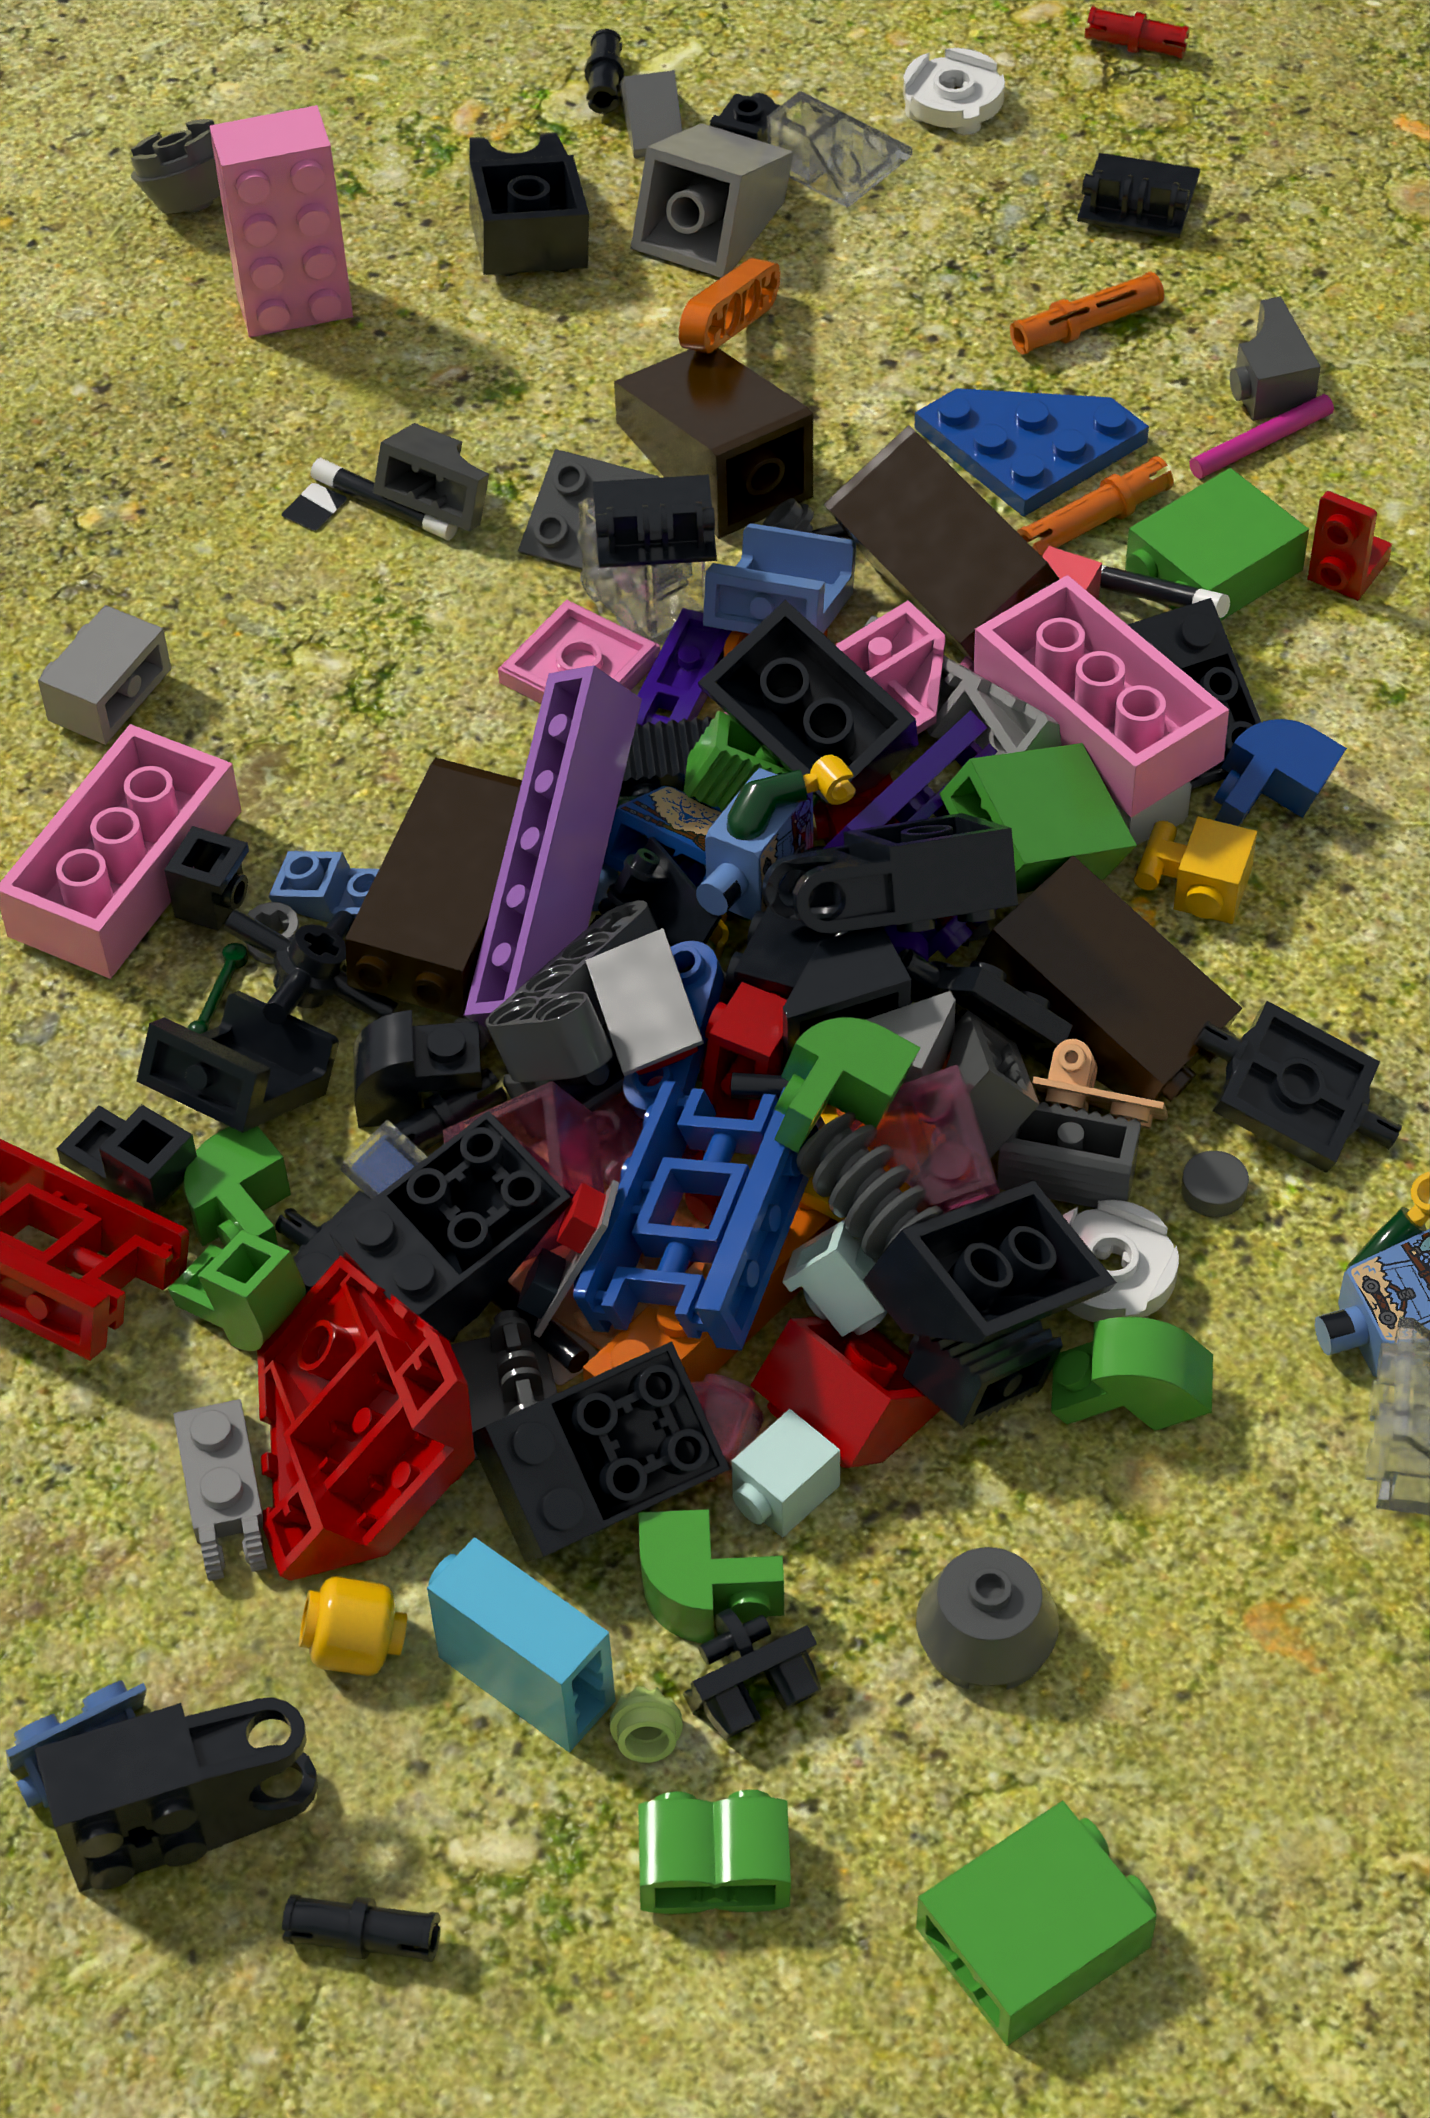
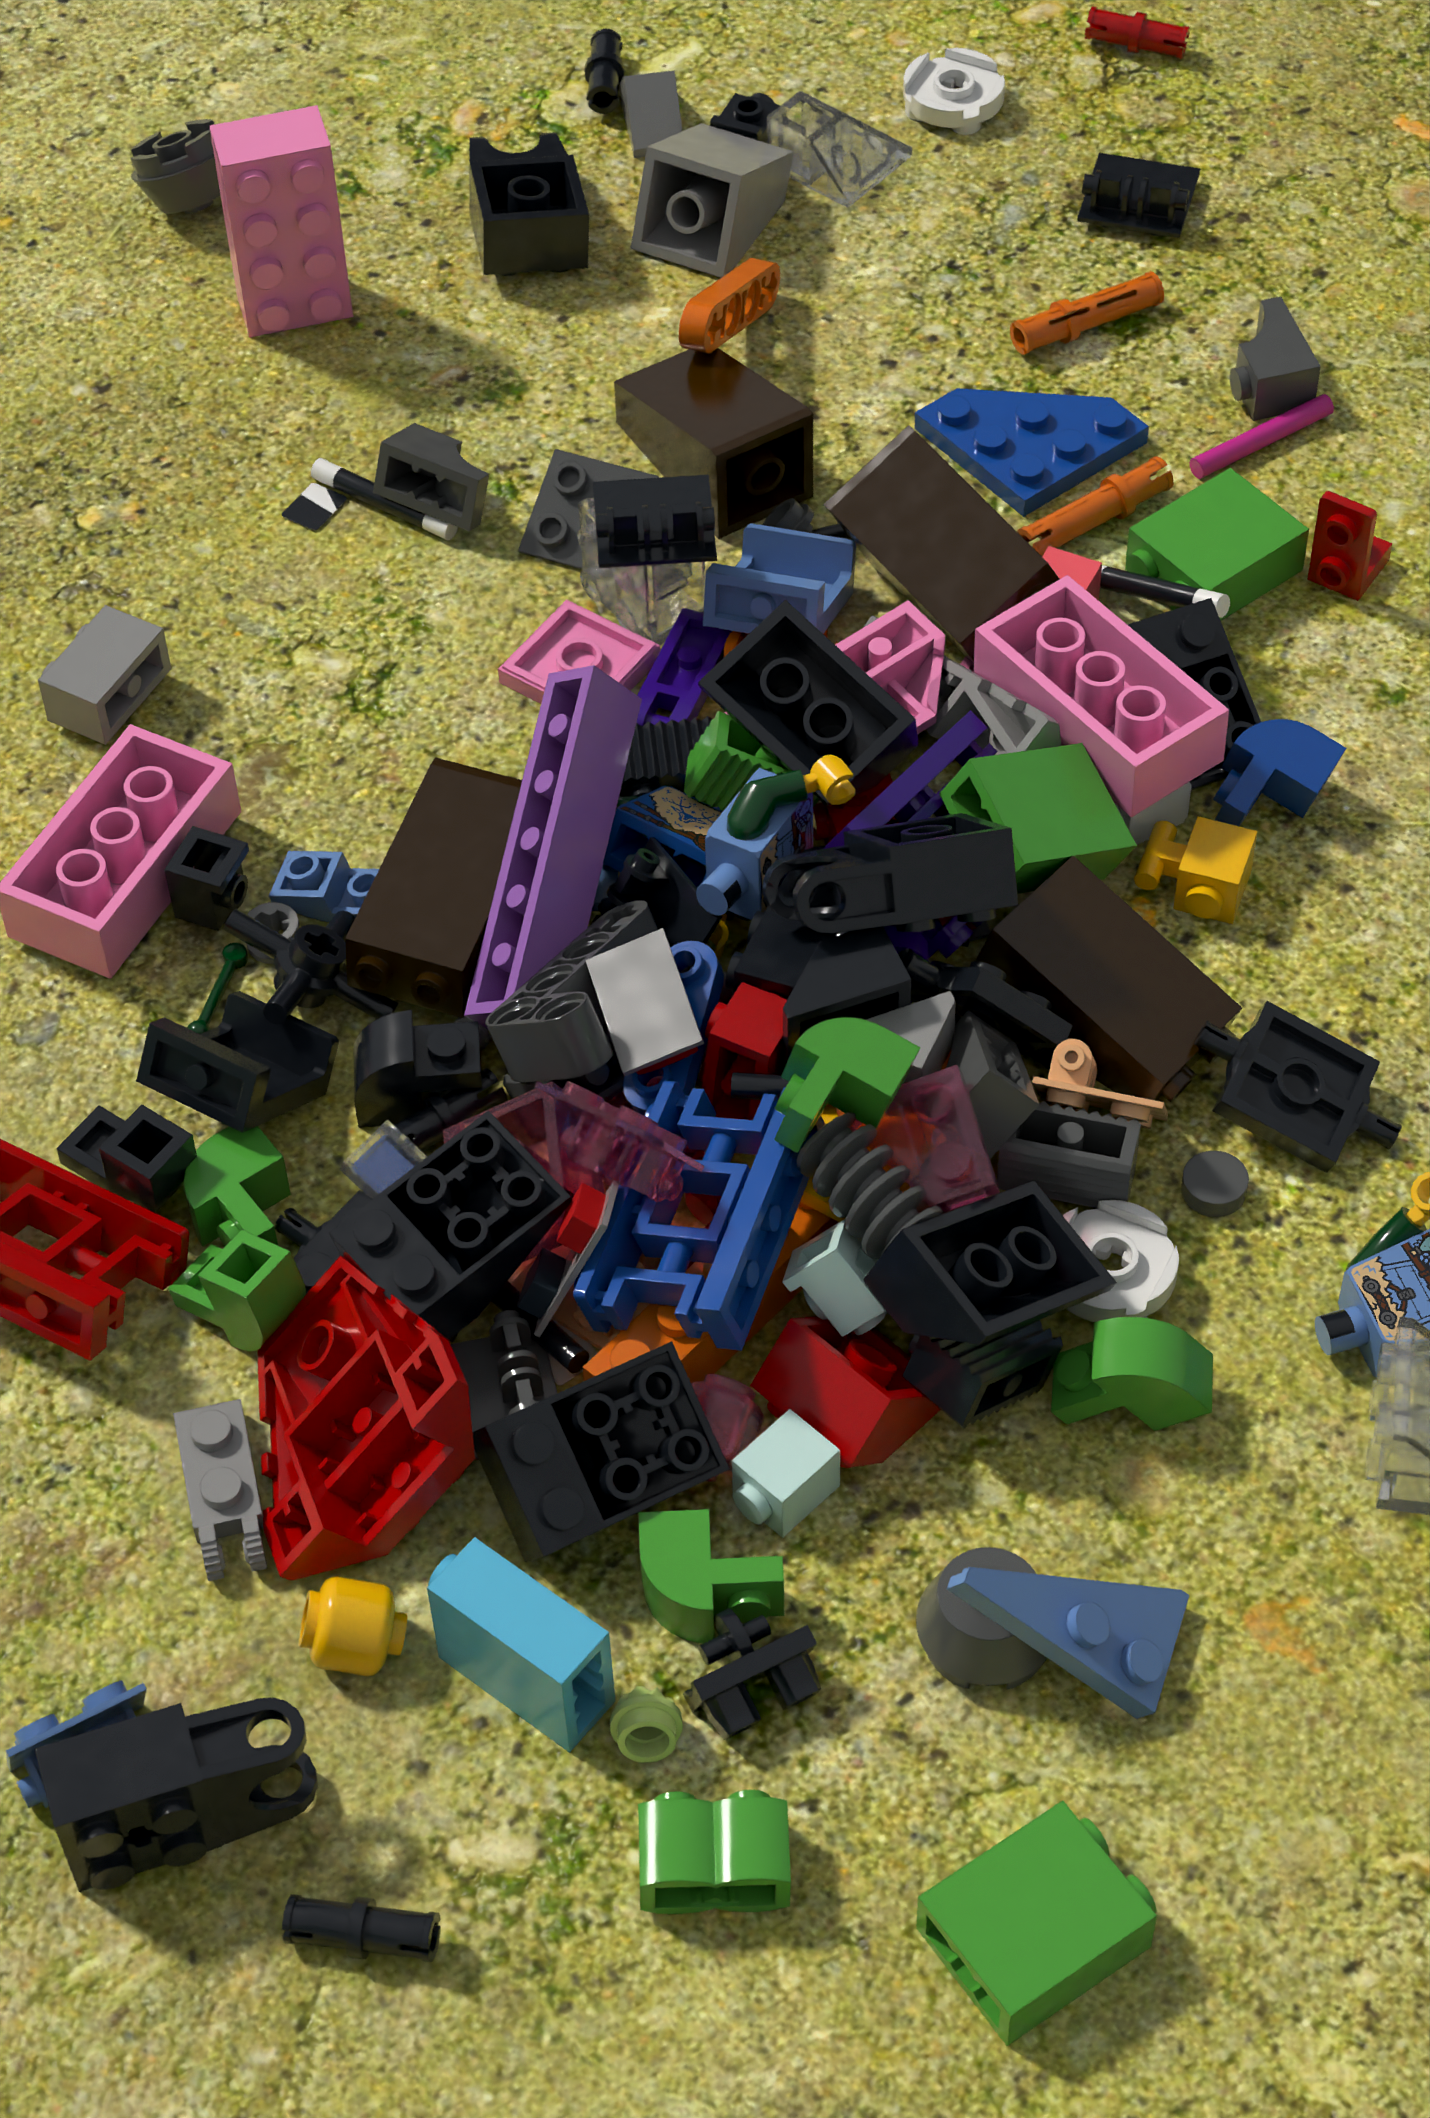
none -> clear pink hinge [535,1081,704,1202]
none -> medium blue wing [947,1567,1189,1719]

